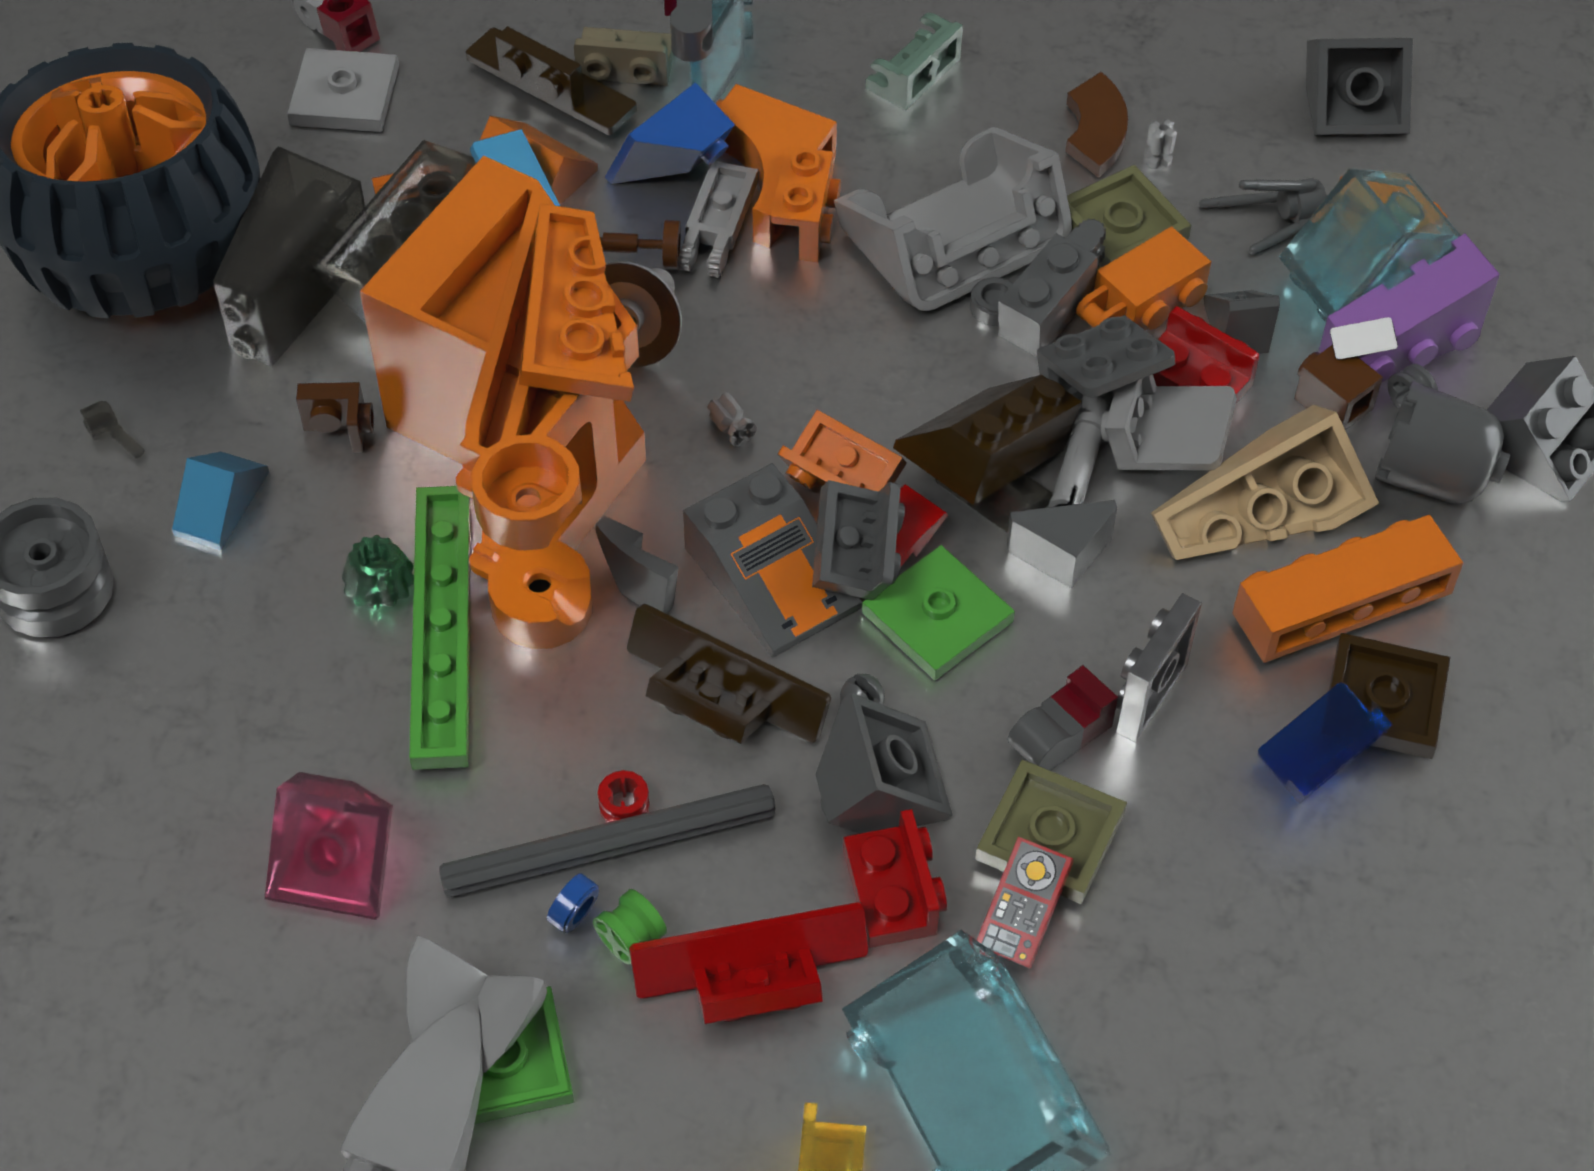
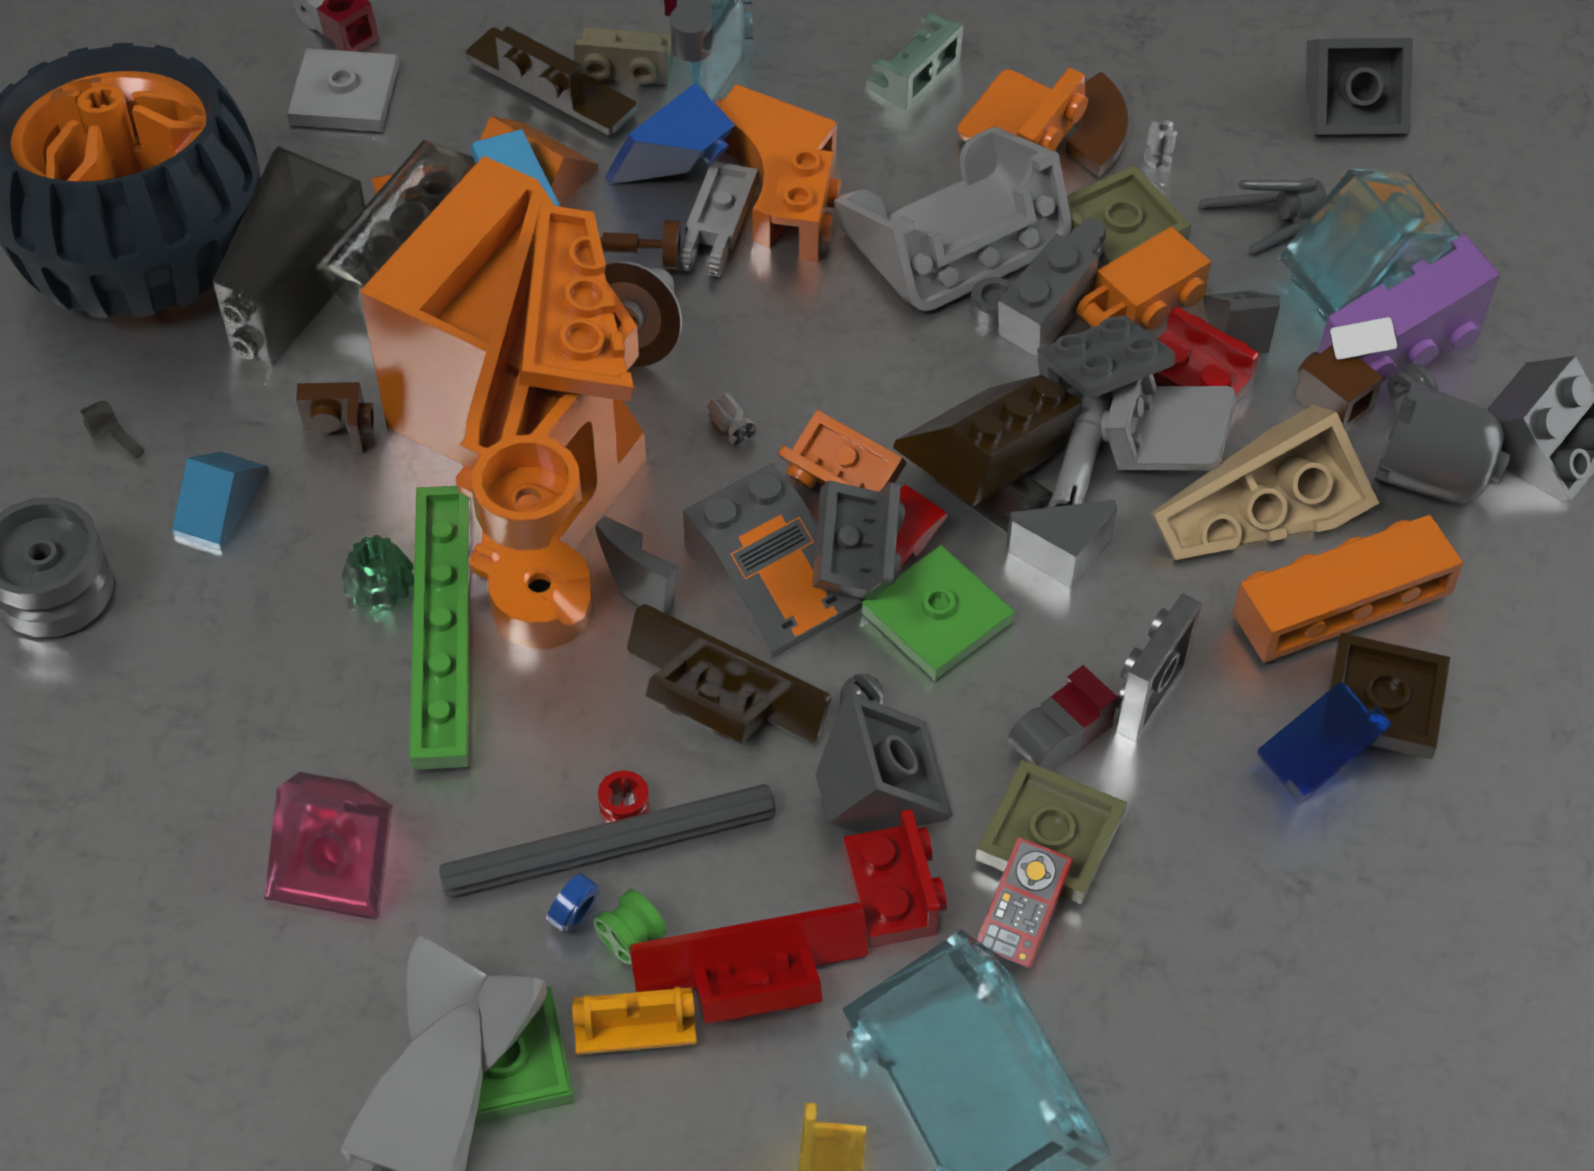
none -> light orange hinge [572,987,697,1055]
none -> orange bracket [958,67,1088,151]

